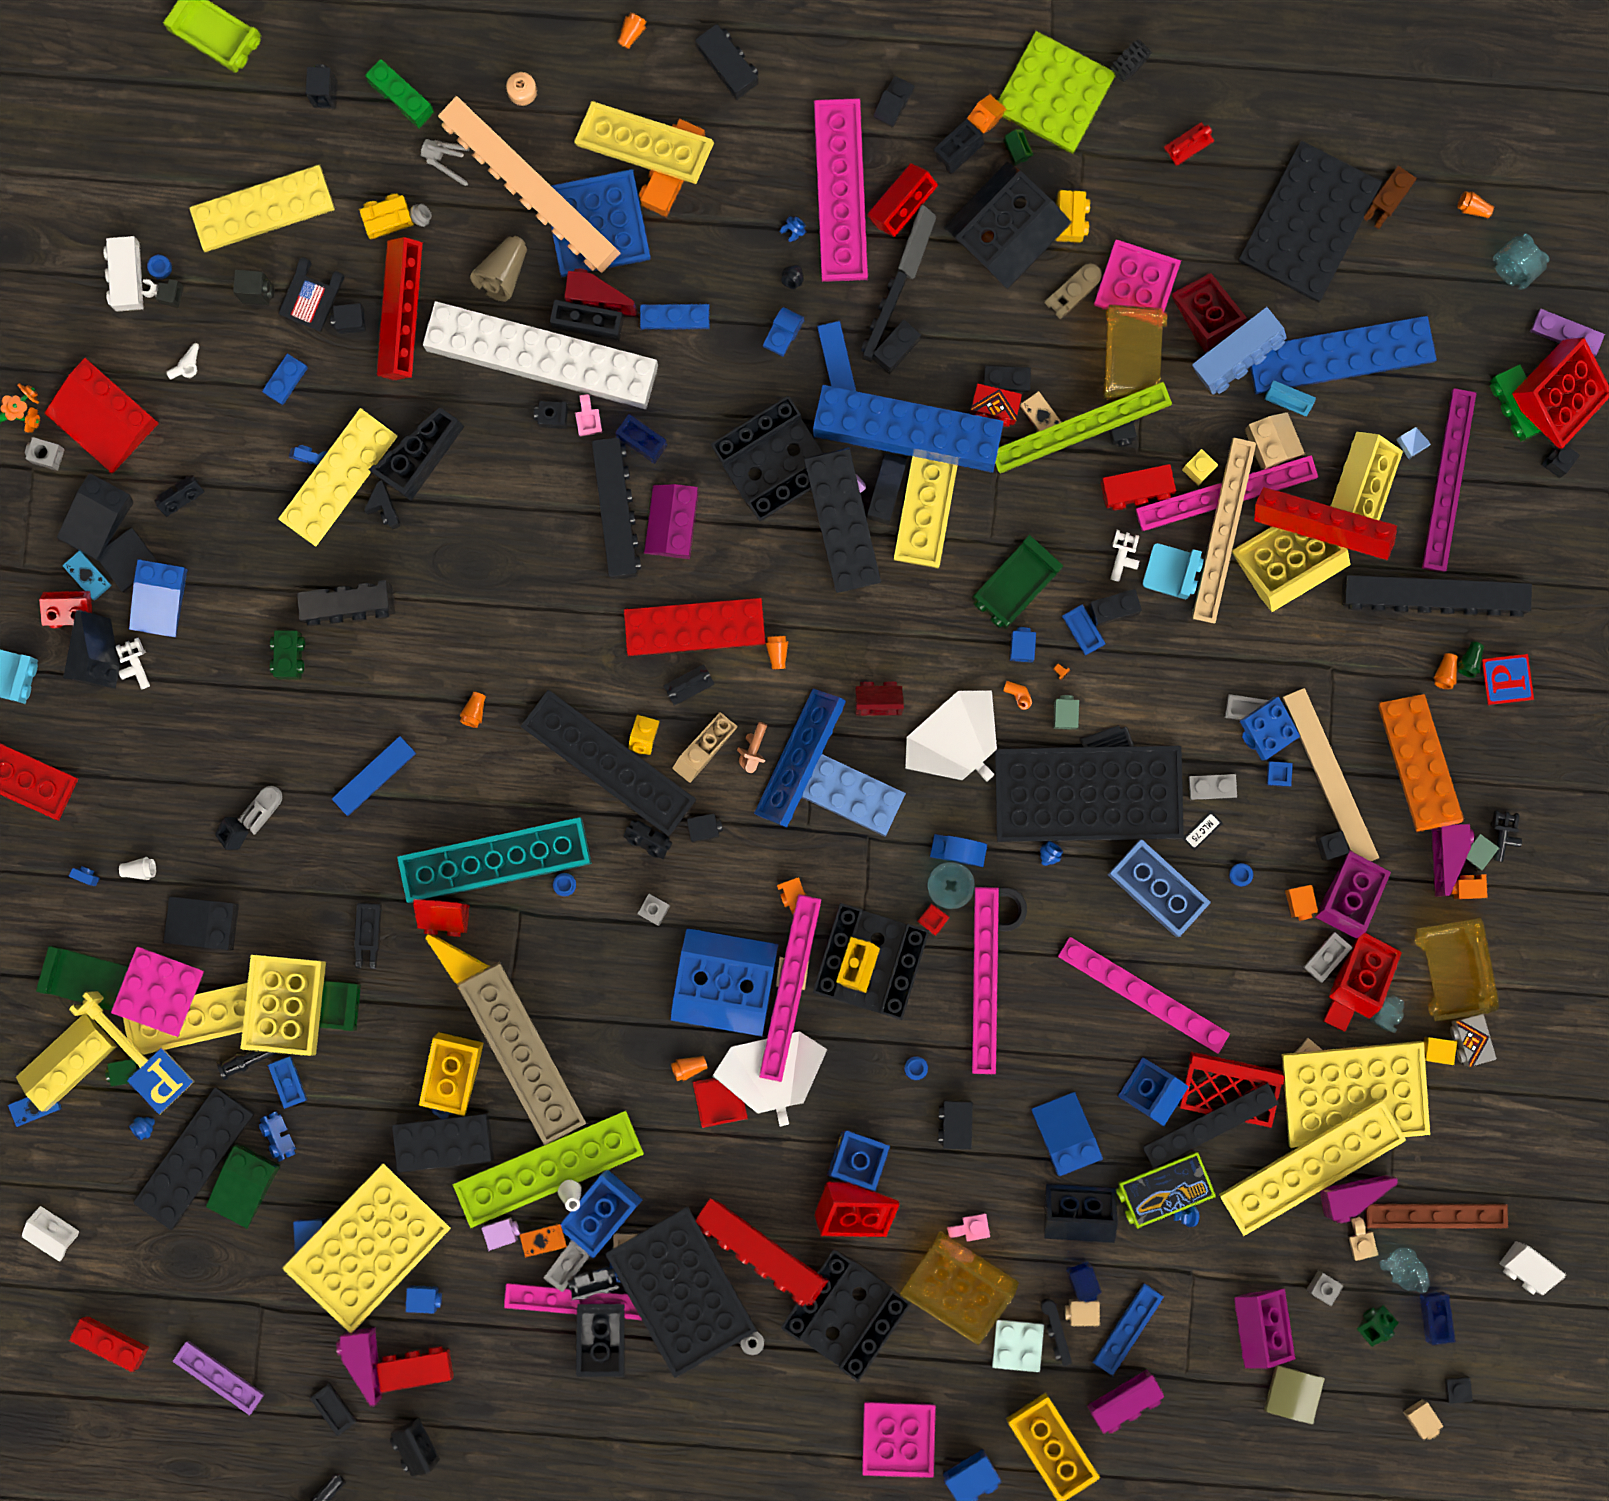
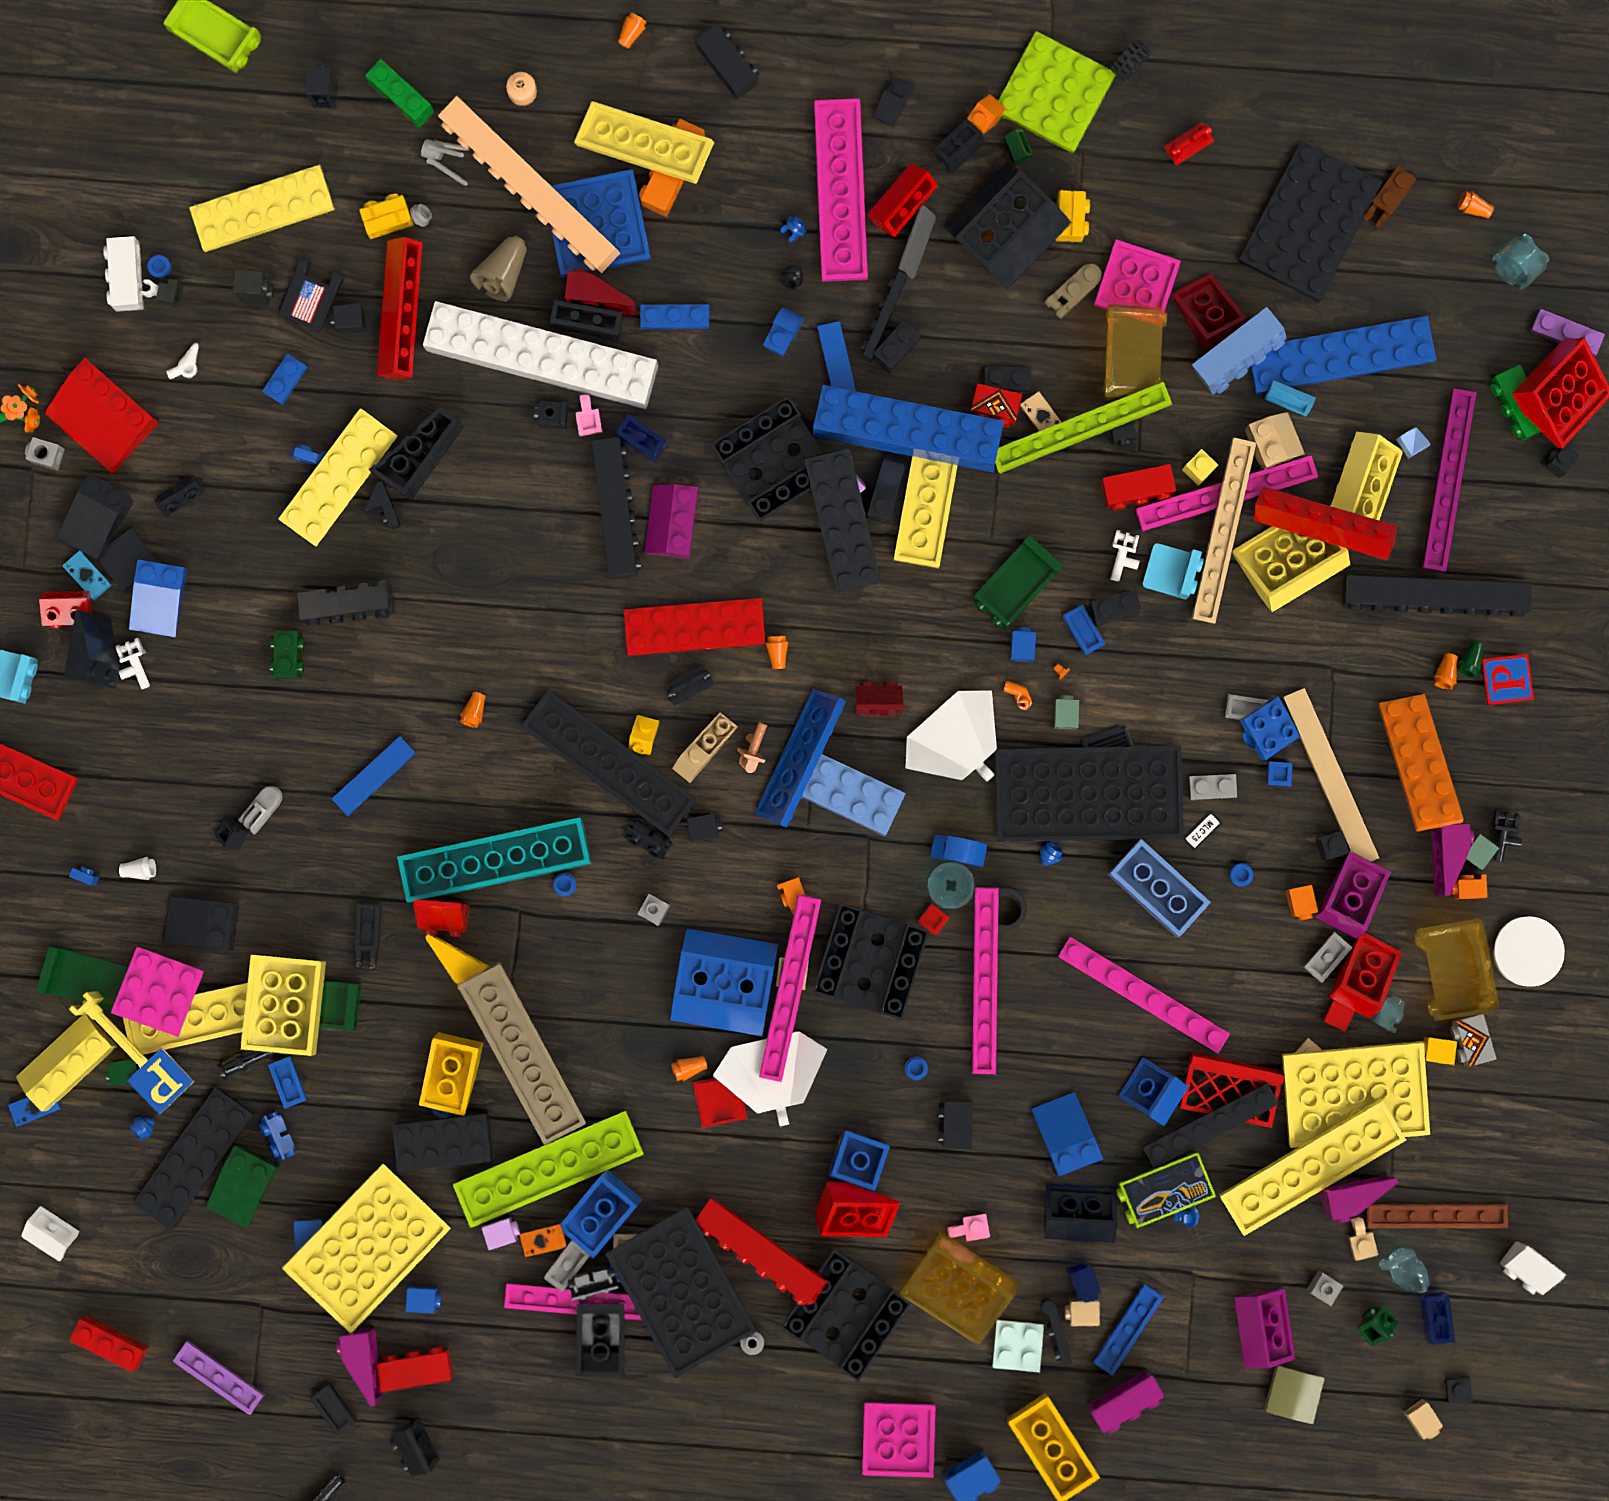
white cone [558,1180,581,1211] -> none
yellow brick [836,937,880,993] -> none
none -> white tile [1493,917,1564,986]

